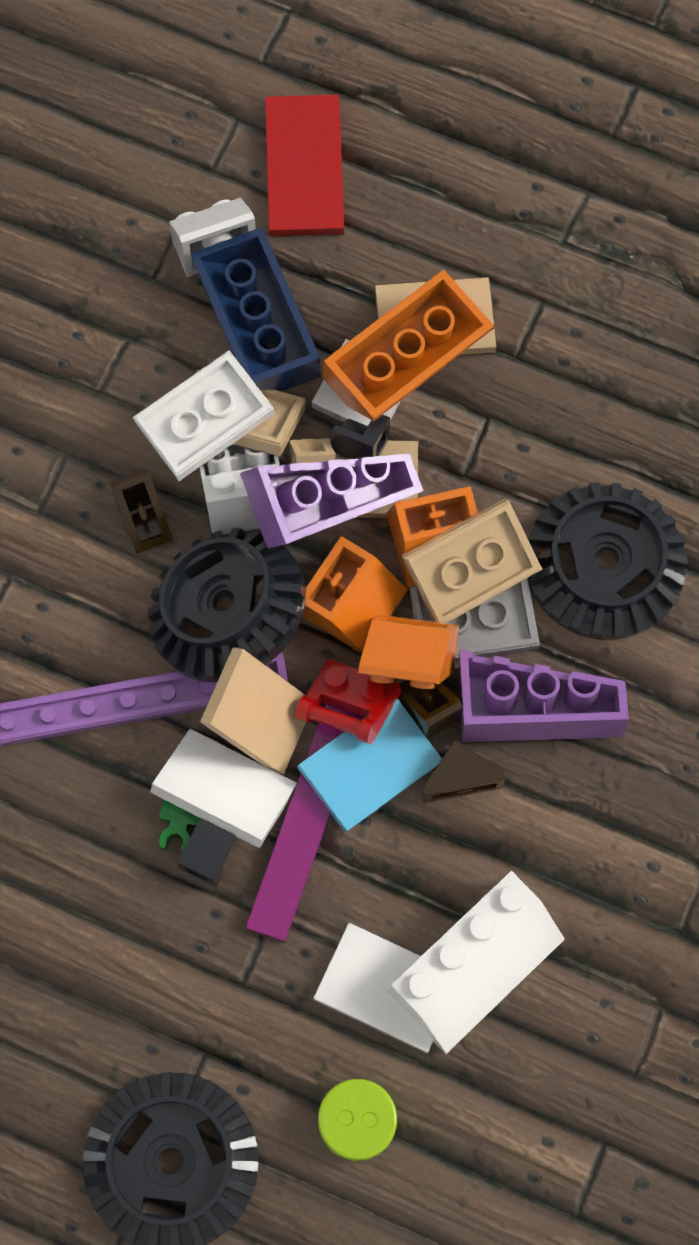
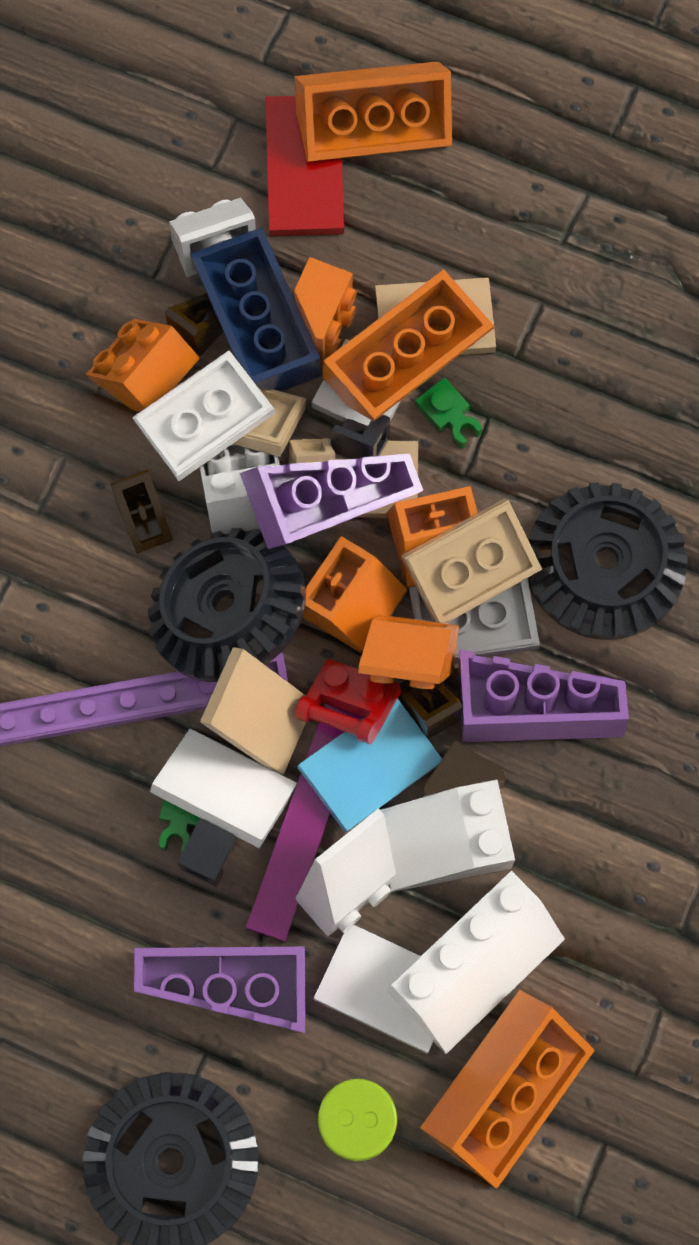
none -> orange slope [86,319,200,412]
none -> medium lavender wedge [134,946,305,1033]
none -> dark brown slope [165,293,223,357]
none -> orange slope [294,62,452,161]
none -> orange slope [294,257,357,371]
none -> white slope [295,808,396,936]
none -> white slope [381,780,515,892]
none -> green plate [415,378,482,449]
none -> orange slope [420,990,595,1189]

